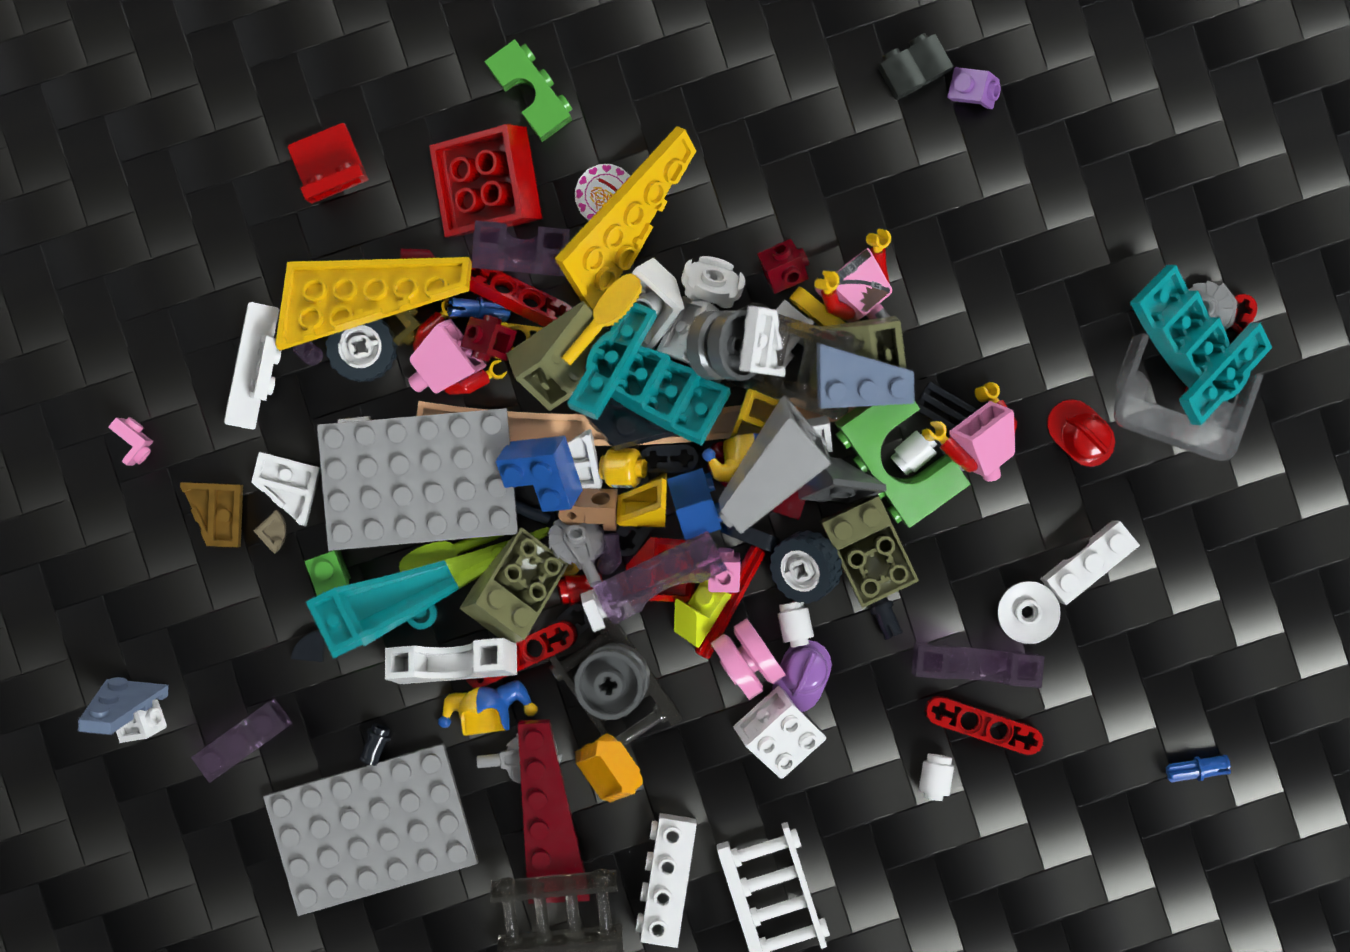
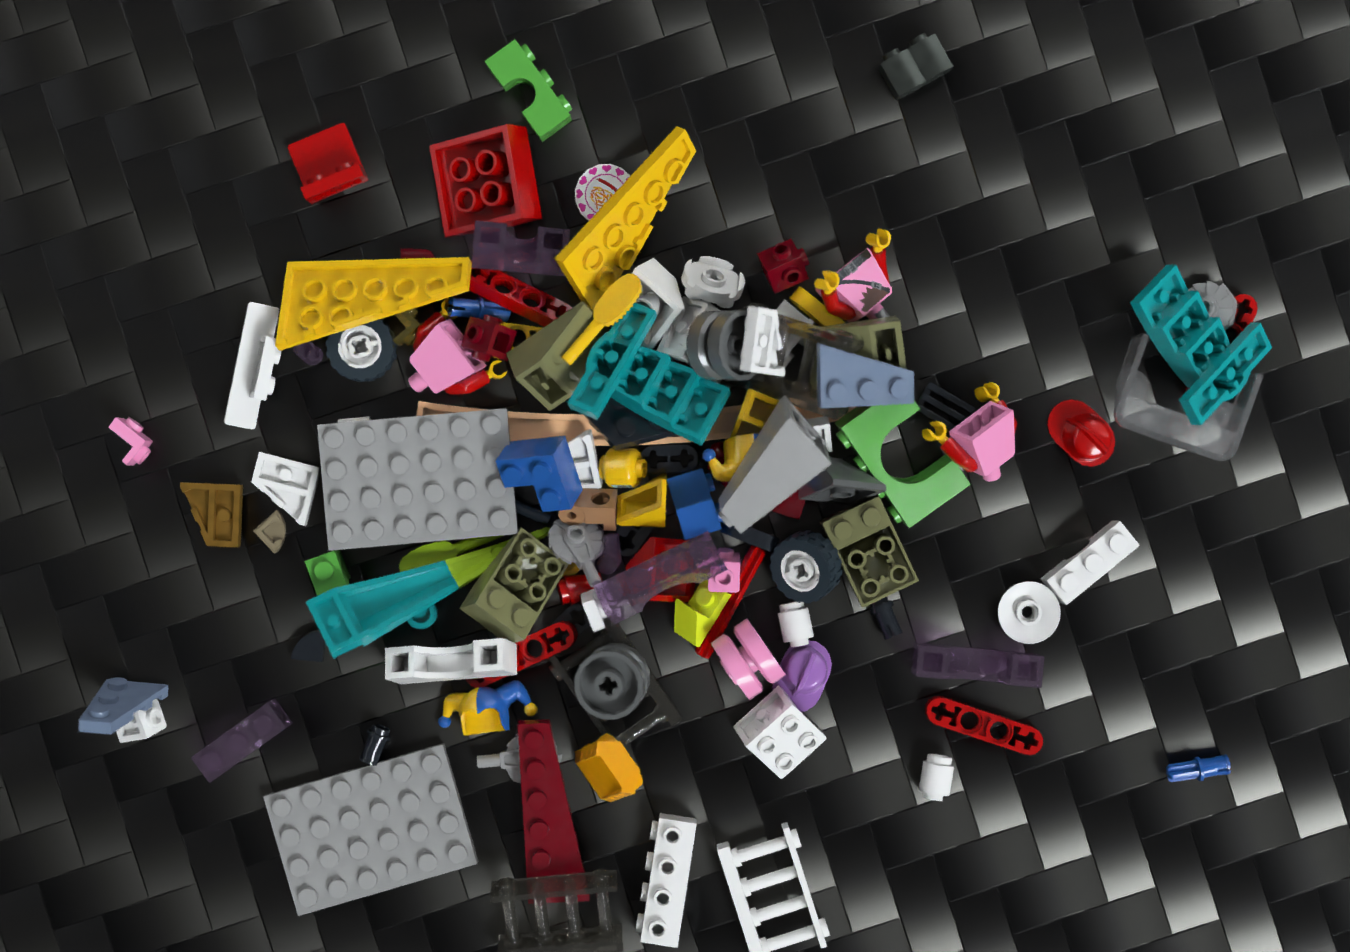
white brick [891,430,938,475] -> none
medium lavender bracket [947,67,1001,109] -> none

